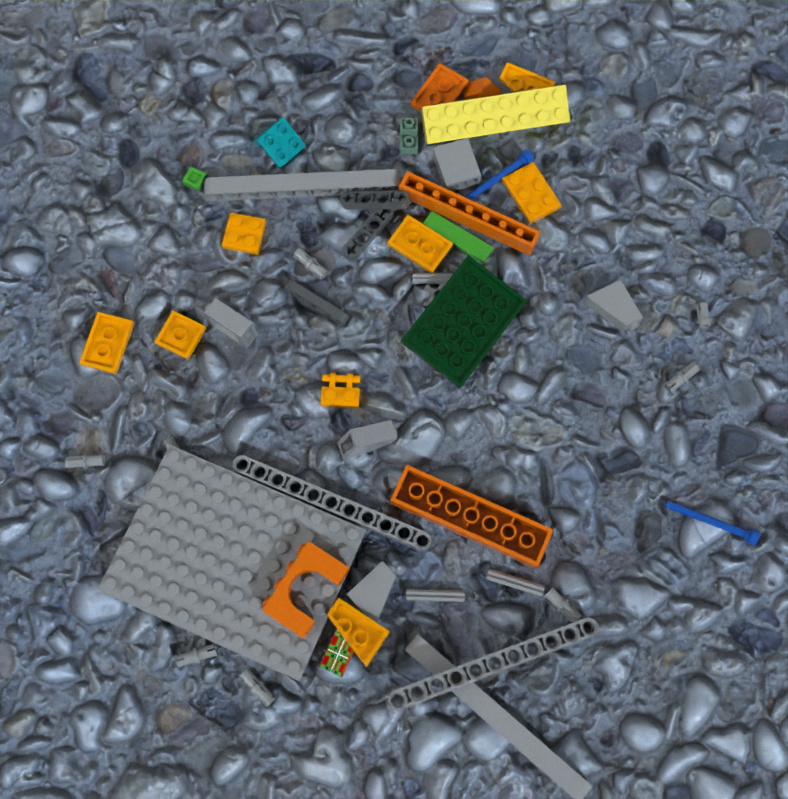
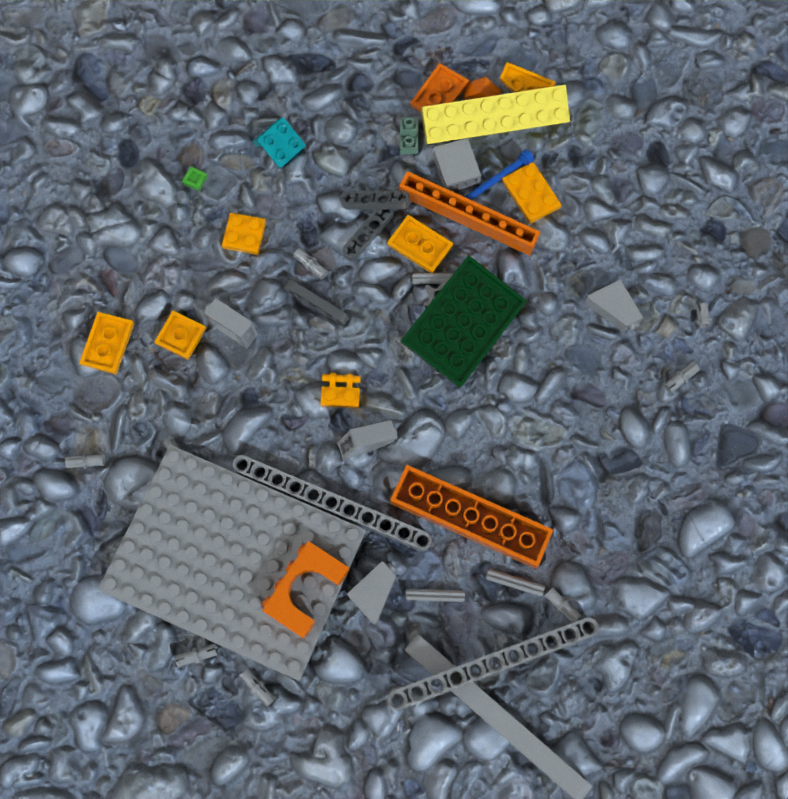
light grey beam [204,169,401,201] -> none
piece [320,629,354,677] -> none
light orange wing [327,598,390,668] -> none
bright green tile [423,211,494,264] -> none
blue piece [665,501,760,546] -> none

